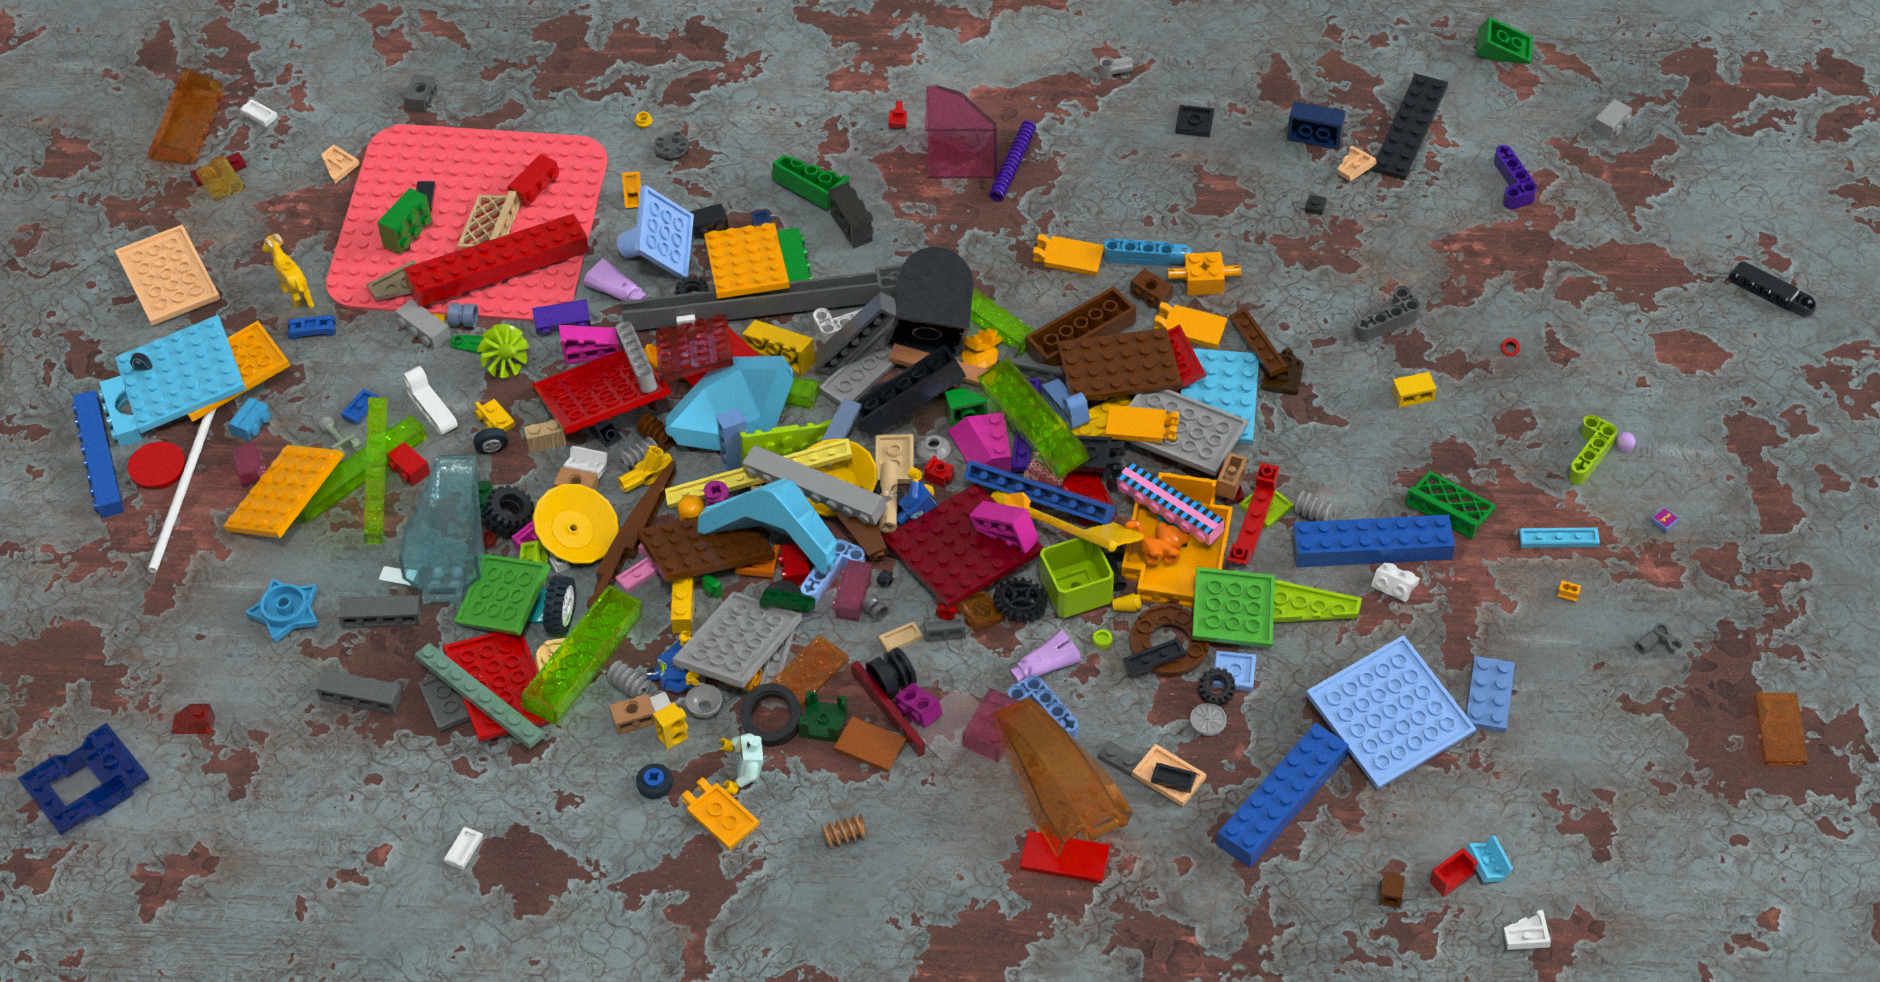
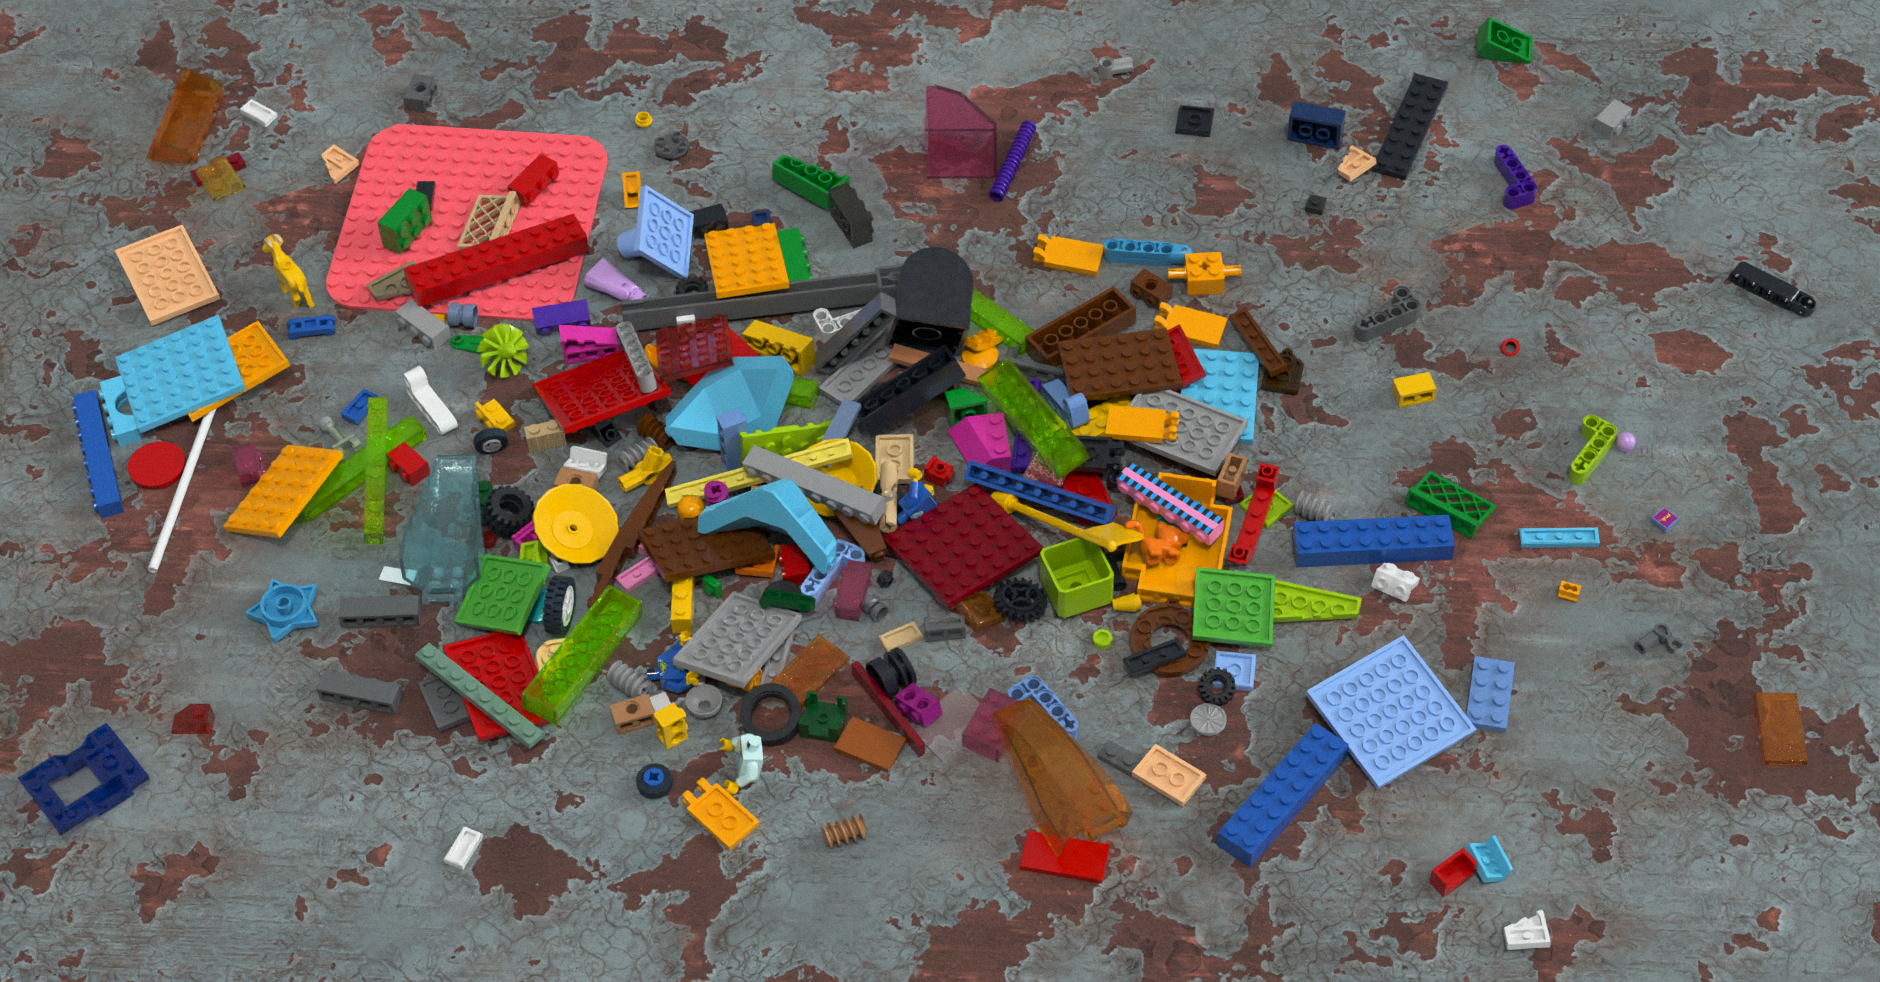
black tile [130,353,153,370] -> none
dark azure brick [228,397,271,442] -> none
red plate [888,101,907,128] -> none
light grey piece [917,435,951,465] -> none
red tile [936,603,956,620] -> none
dark pink wedge [969,501,1039,554] -> none
light orange slope [1004,492,1031,511] -> none
lavender piece [1010,629,1081,683] -> none
black tile [1151,763,1197,793] -> none
reddish brown brick [1379,872,1405,908] -> none

